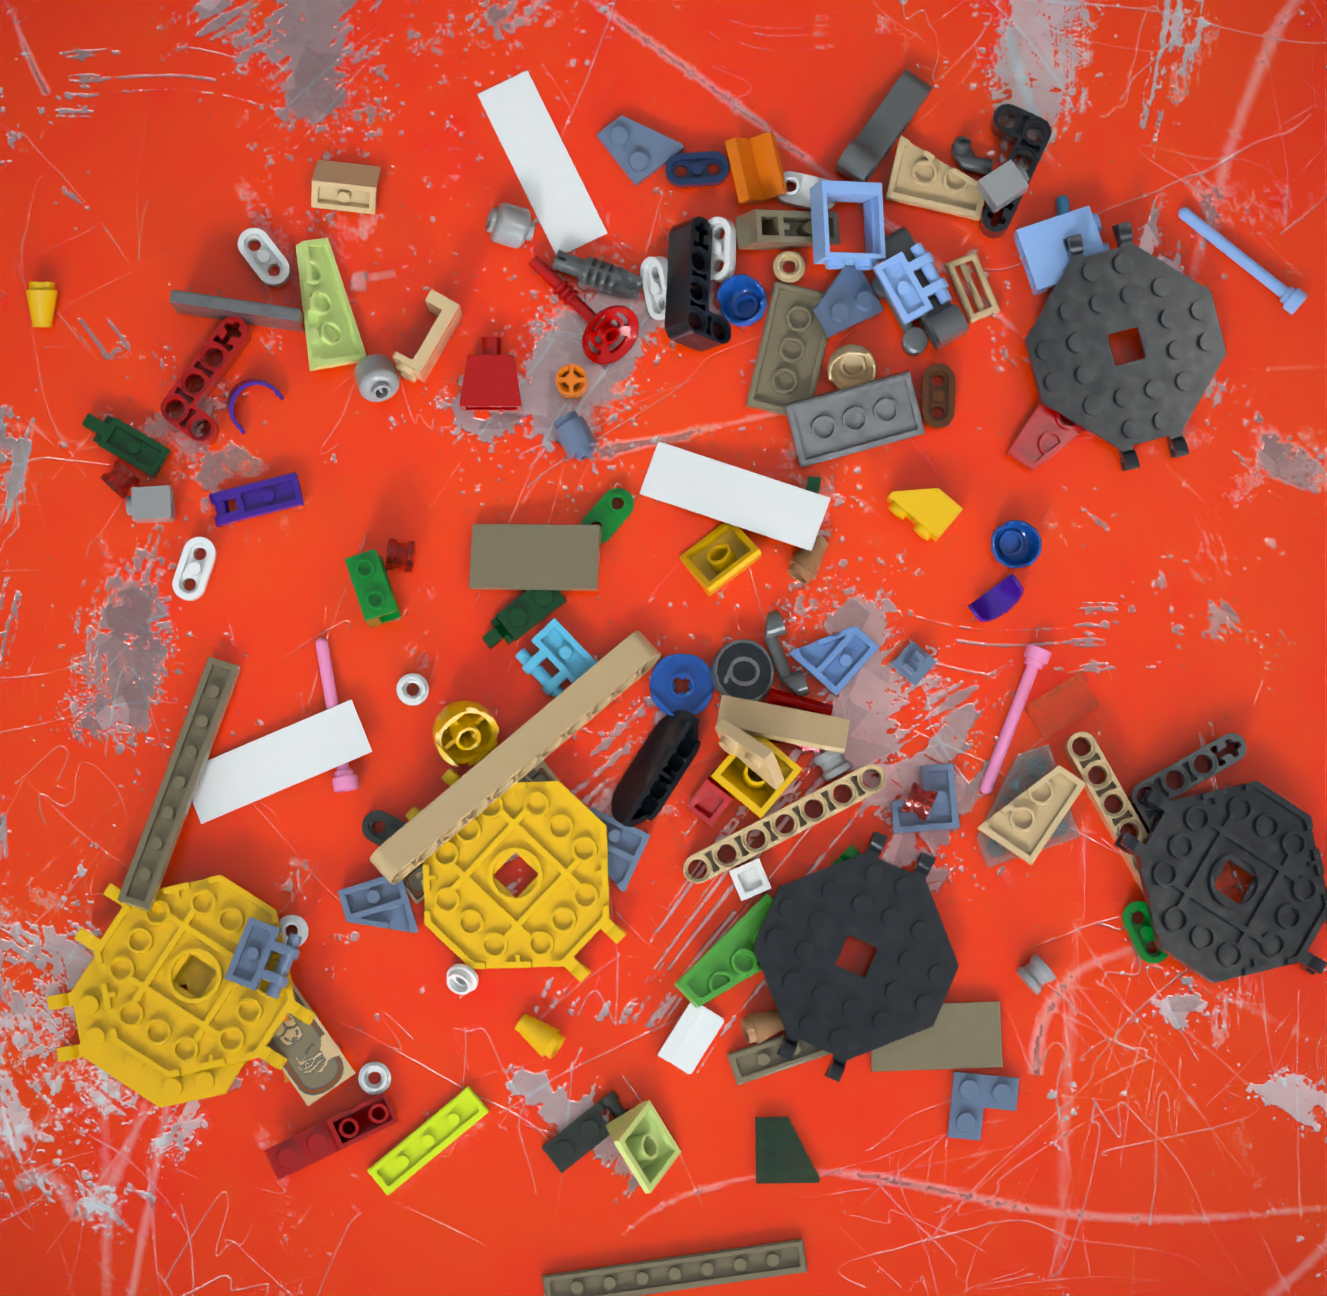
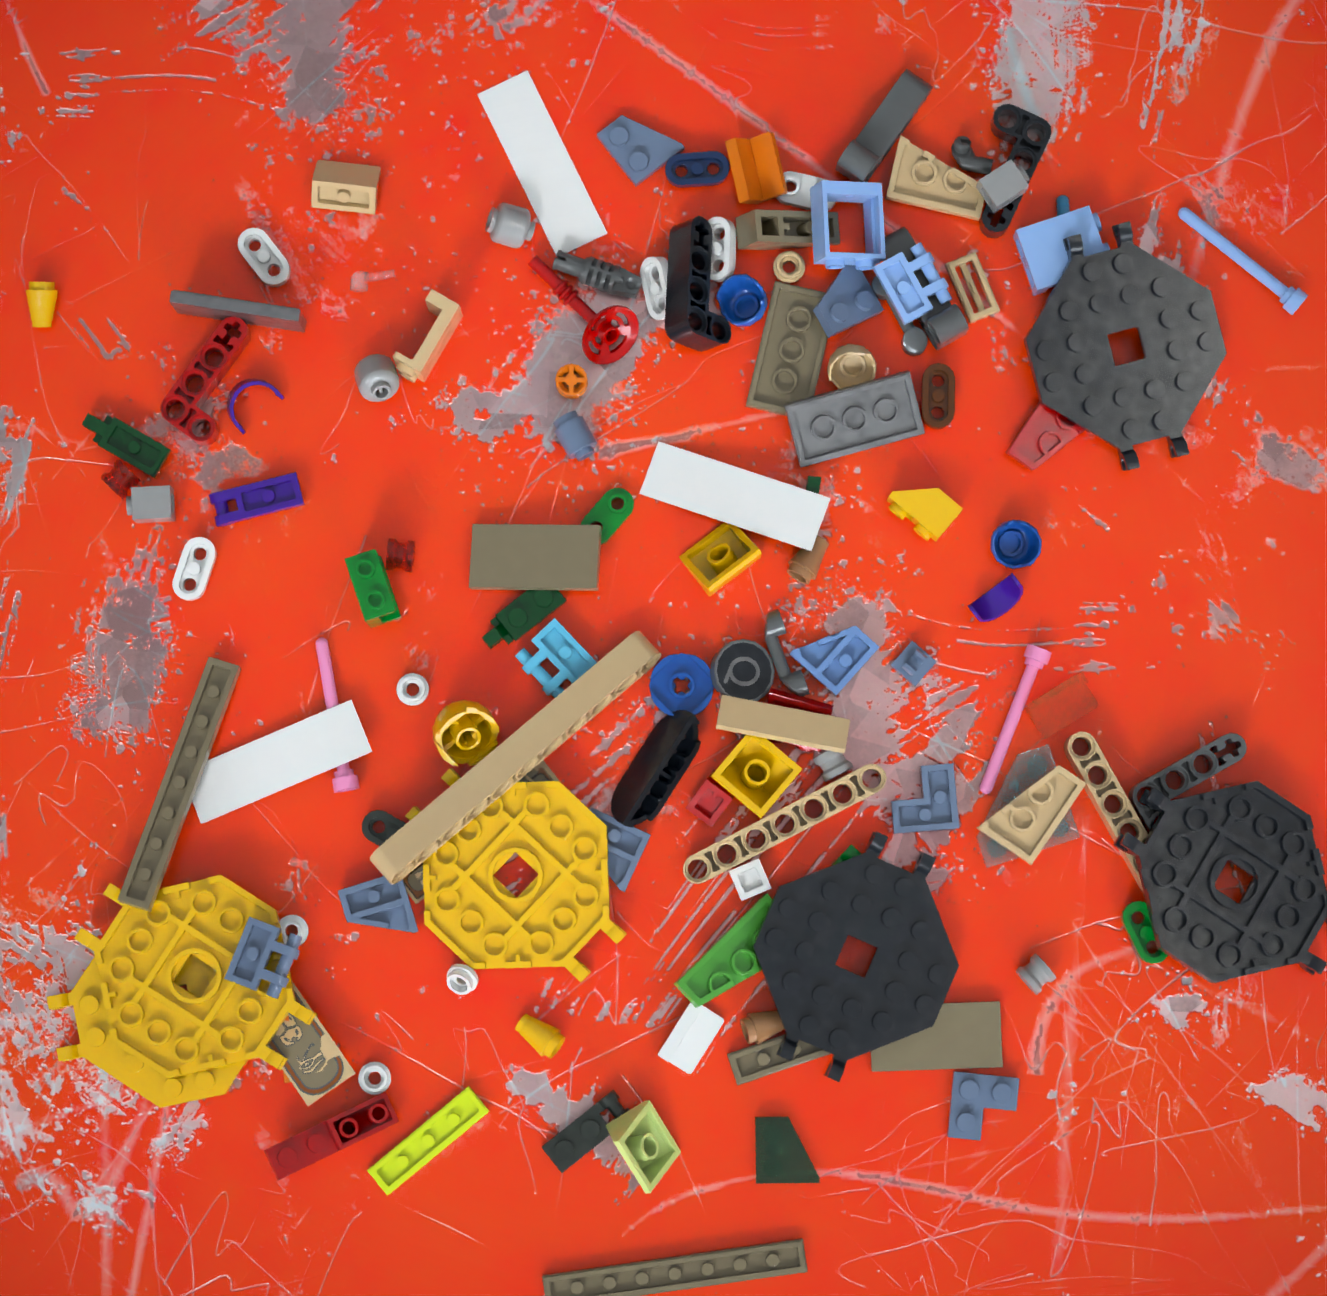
yellowish green wing [296,238,367,371] -> none
red torso [460,337,522,411] -> none
tan wing [715,718,785,790] -> none
clear red wheel [901,782,938,822] -> none

